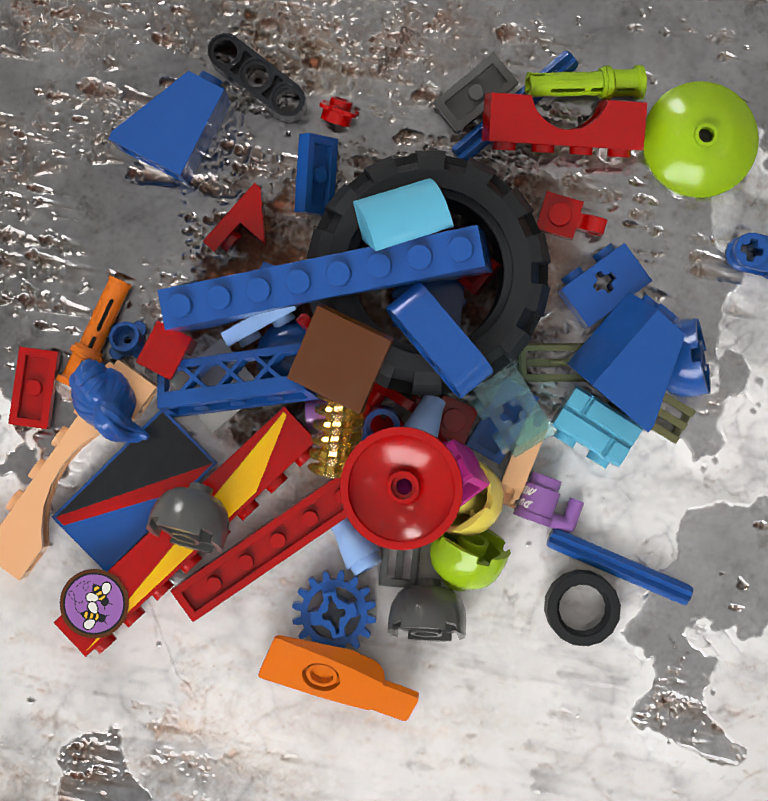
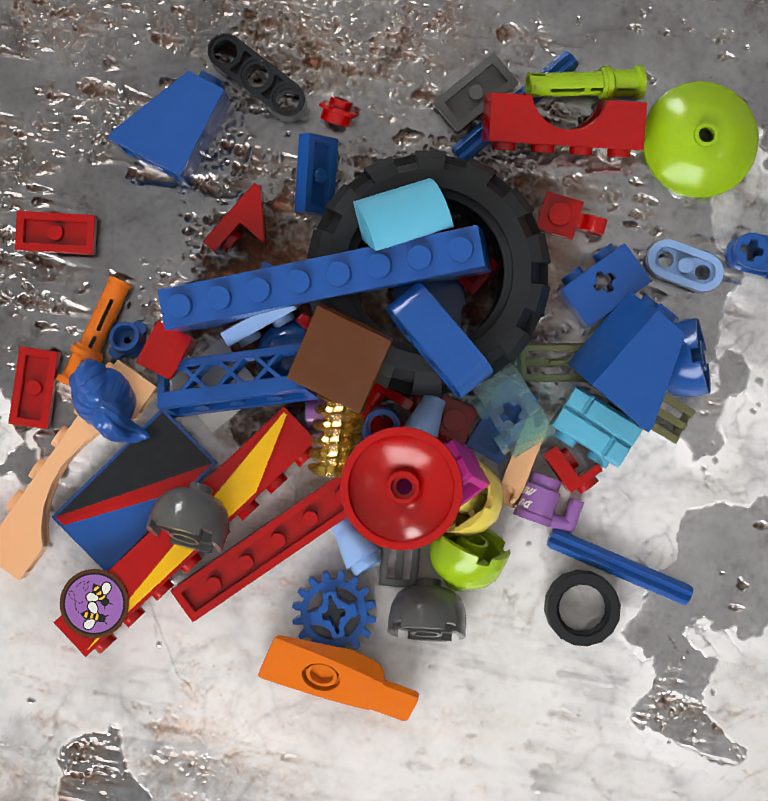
none -> red plate [15,210,98,256]
none -> red bracket [540,444,603,494]
none -> light blue plate [645,239,724,293]

